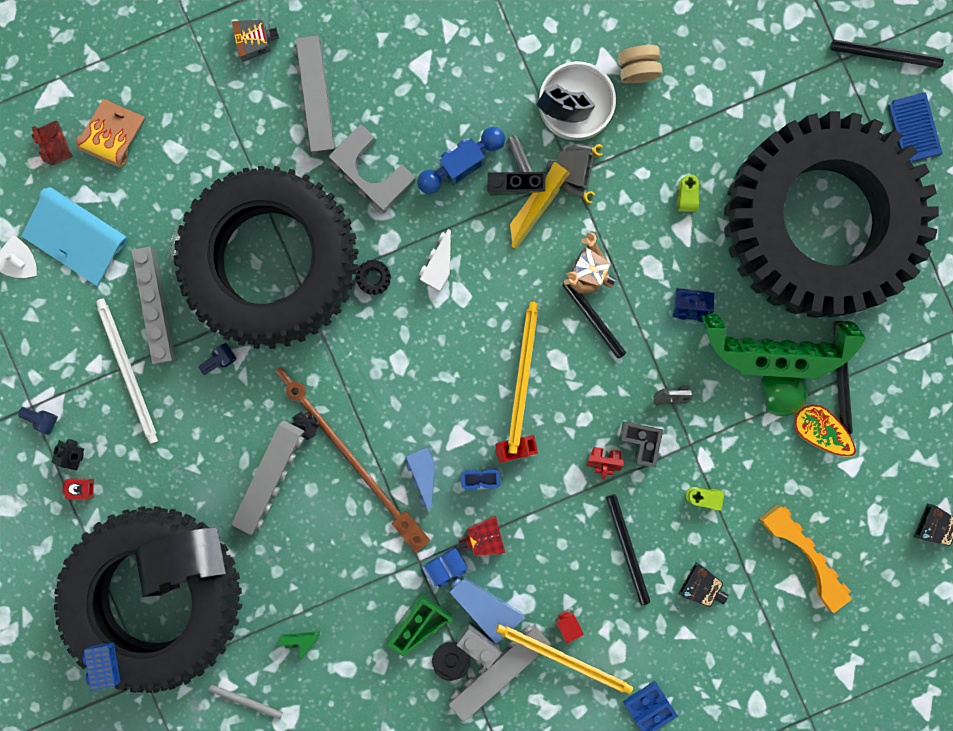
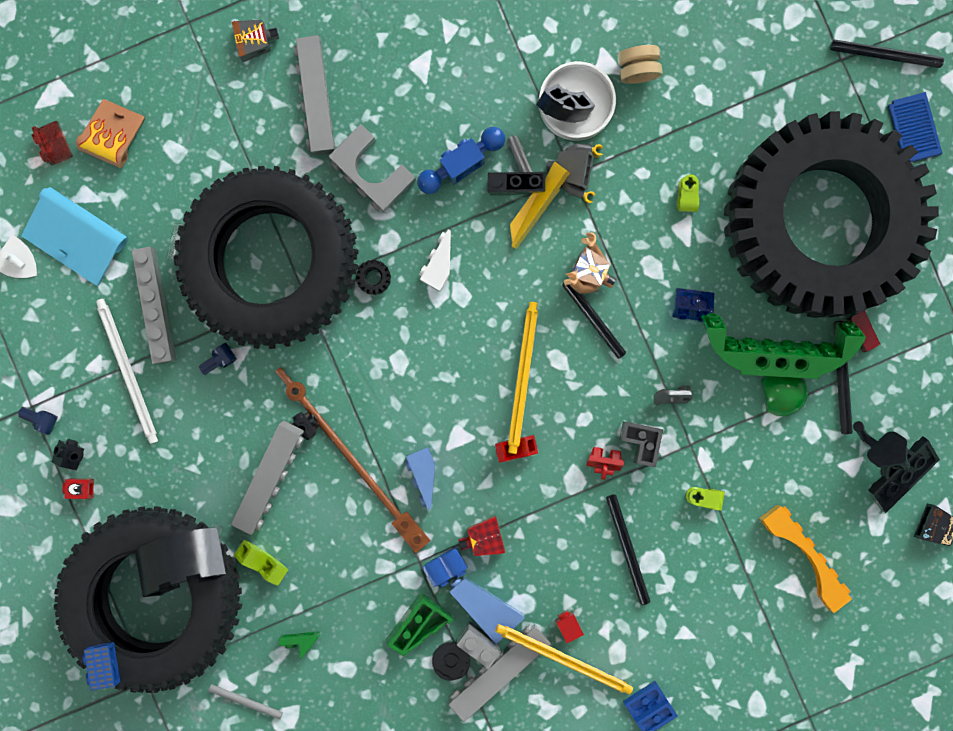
blue brick [461,468,501,490] -> none
torso [678,562,729,607] -> none
shield [794,404,856,457] -> none
none -> lime brick [233,540,288,586]
none -> dark red slope [847,310,881,352]
none -> black plate [853,421,940,513]

